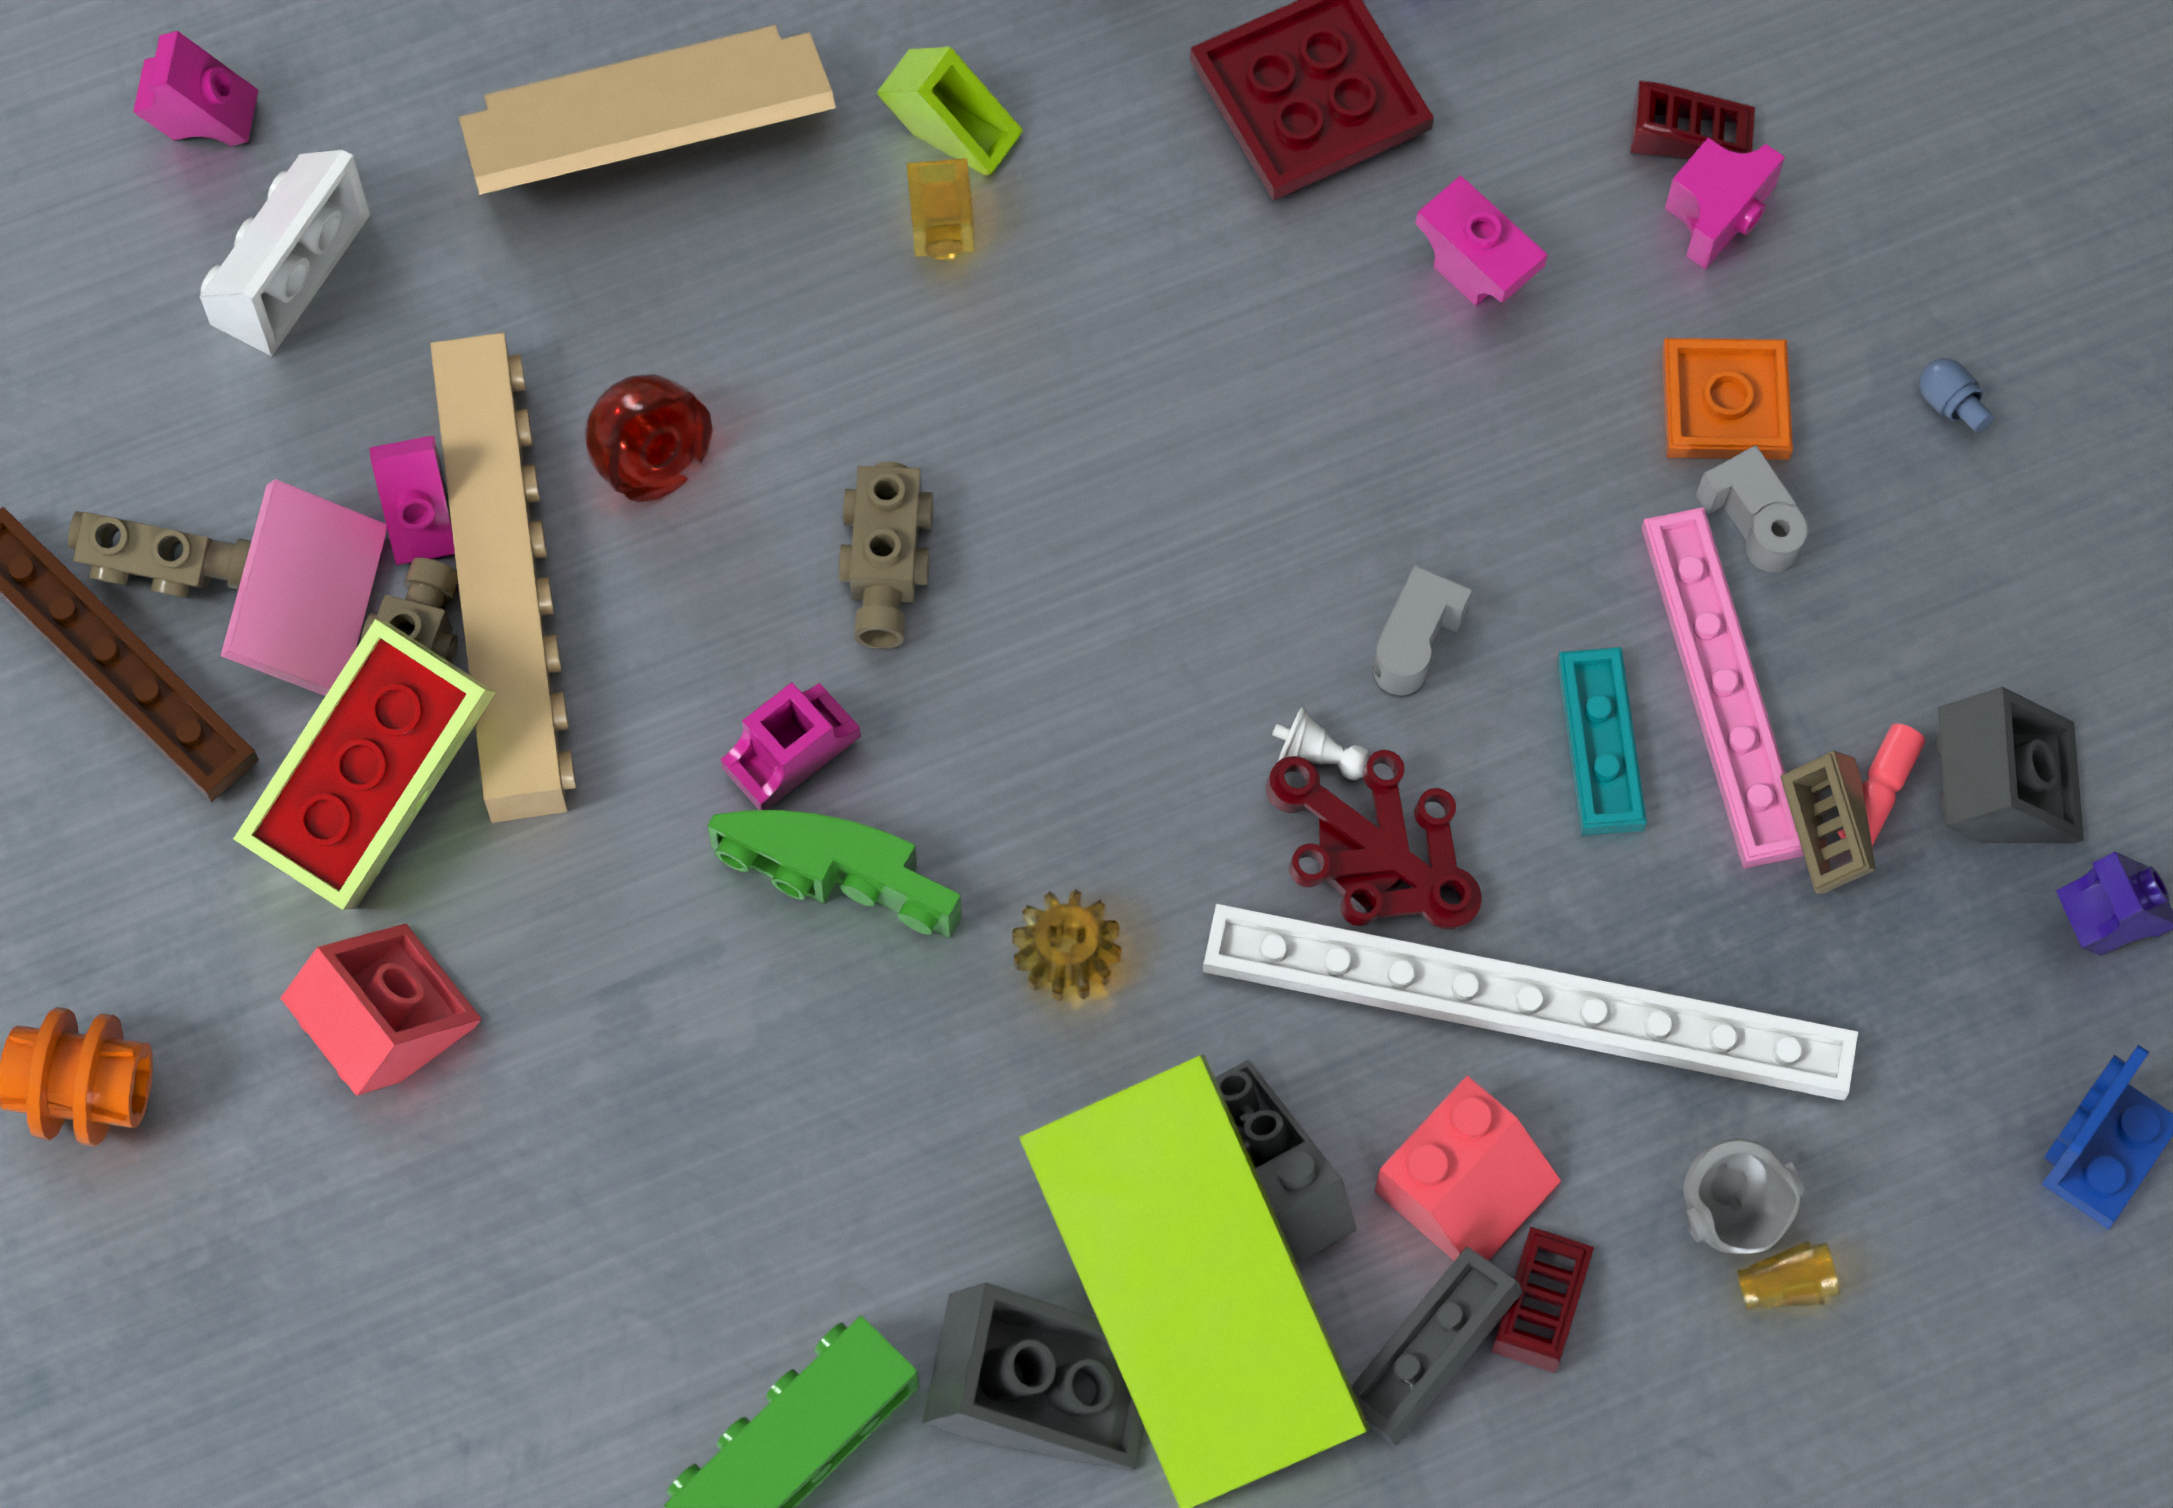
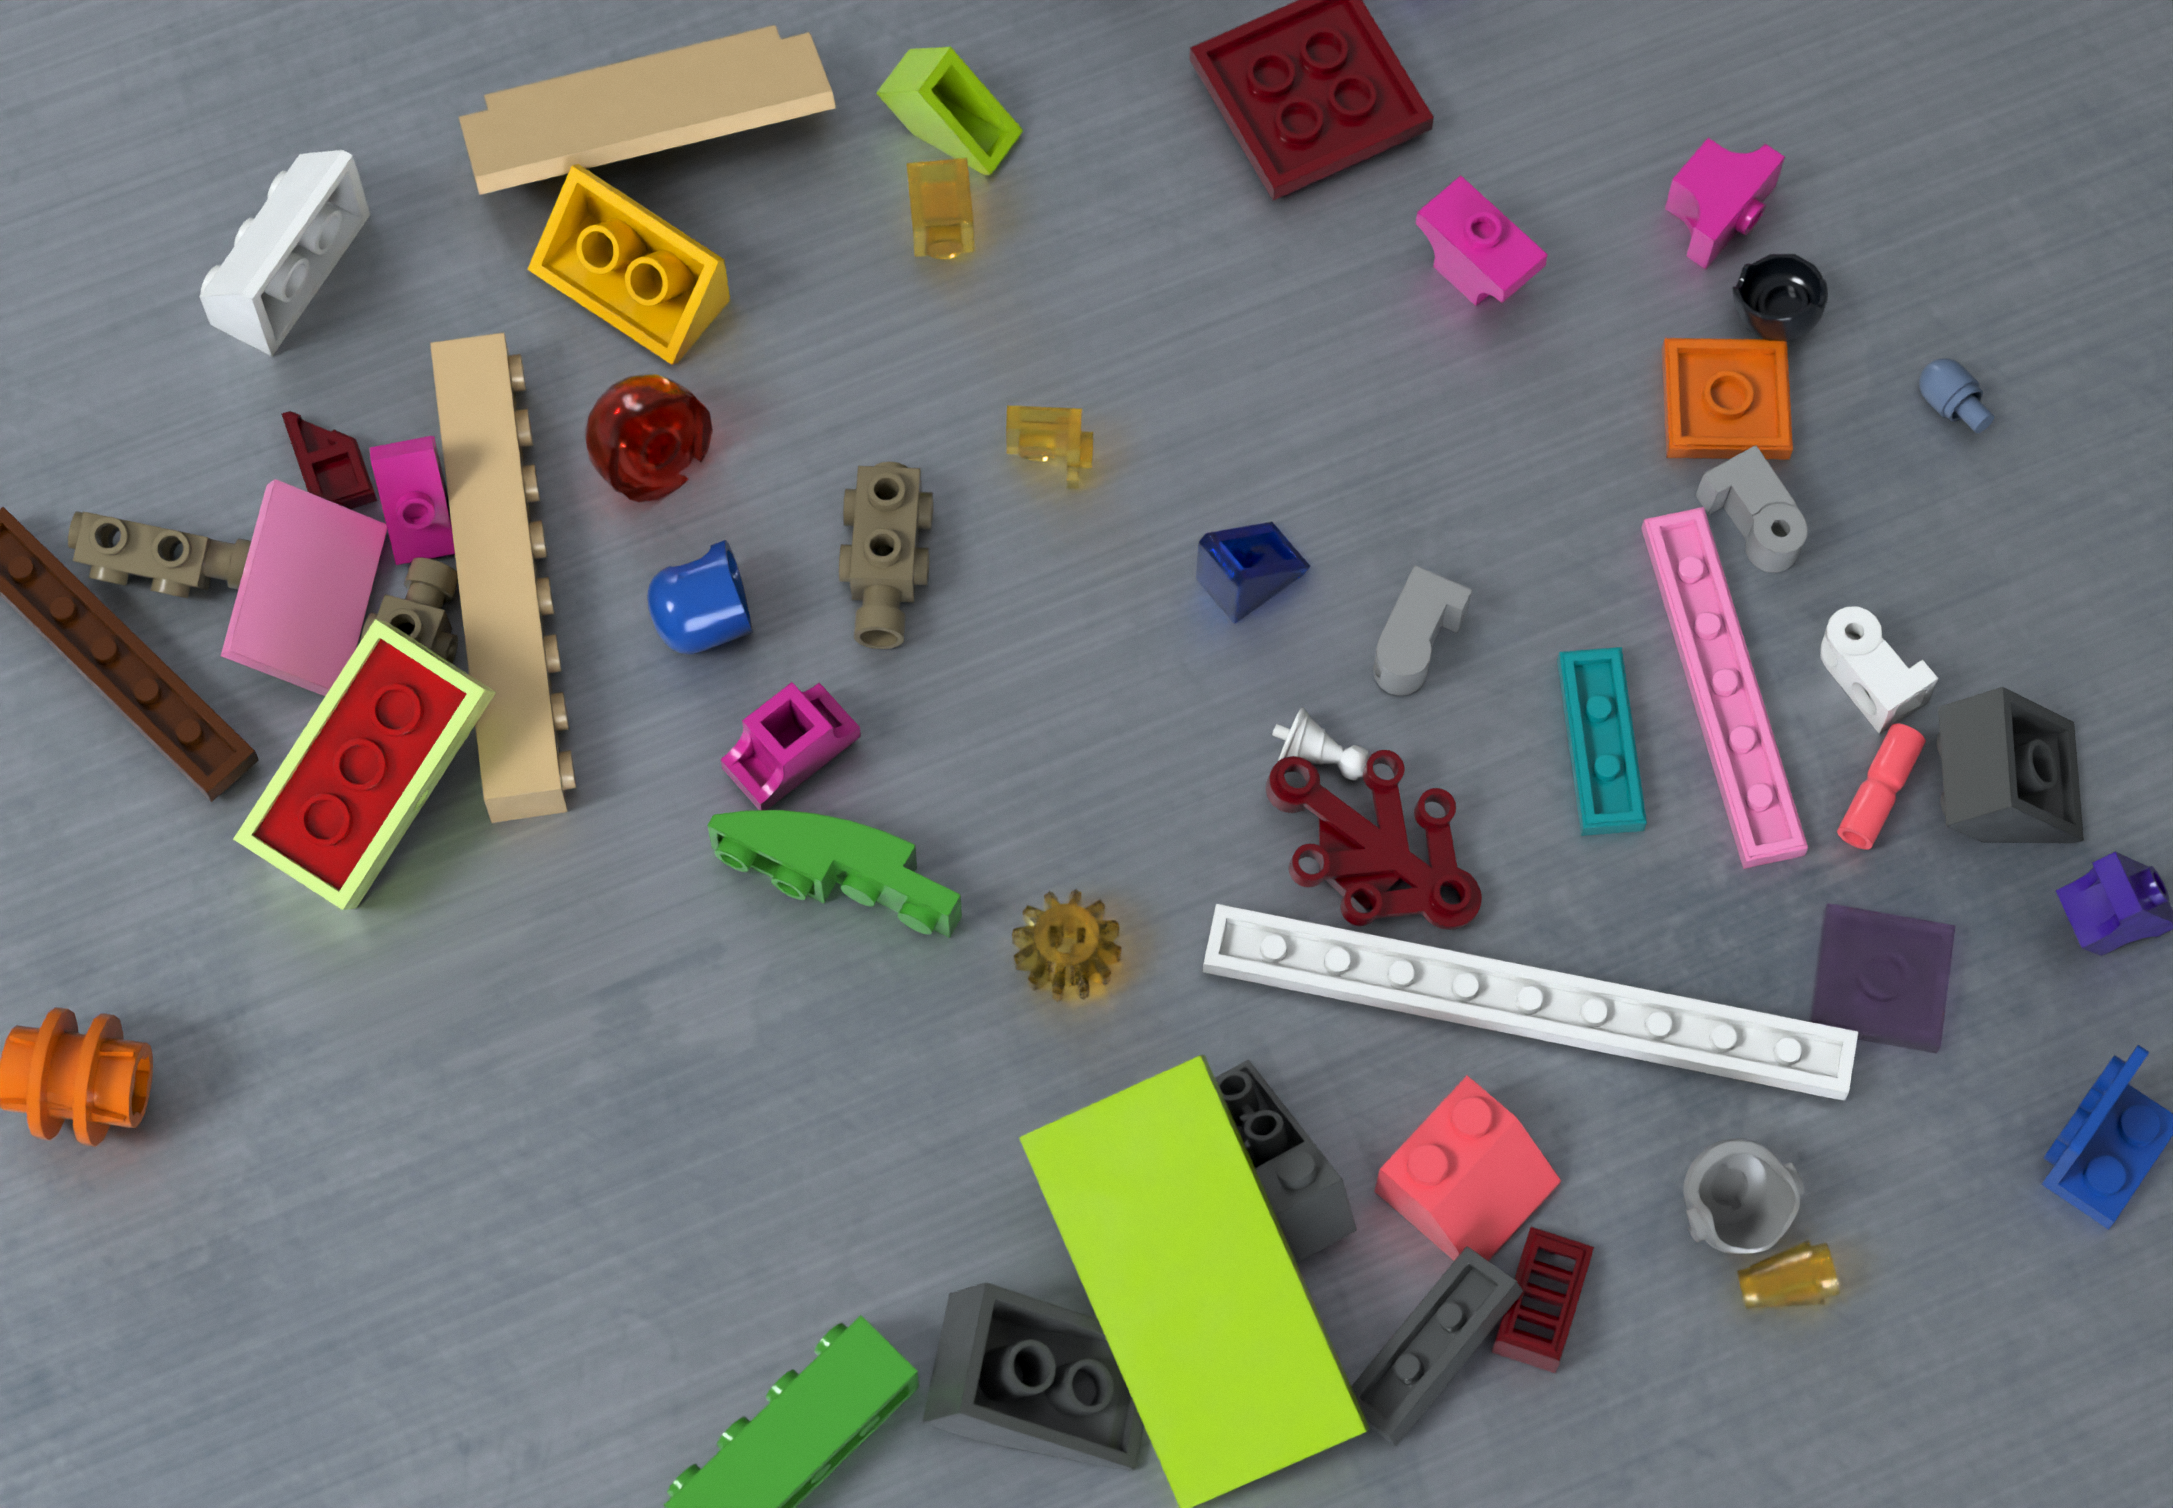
dark pink brick [133,31,258,146] -> none
coral slope [280,923,482,1096] -> none
dark red slope [1630,81,1755,159] -> none
dark tan slope [1780,751,1876,895] -> none
none -> dark red tile [282,411,377,509]
none -> yellow slope [527,164,730,365]
none -> blue helmet [647,540,753,654]
none -> clear yellow bracket [1006,405,1094,489]
none -> clear blue slope [1196,522,1311,624]
none -> black hair [1732,254,1828,341]
none -> clear purple tile [1809,903,1955,1054]
none -> white leg [1820,607,1938,734]

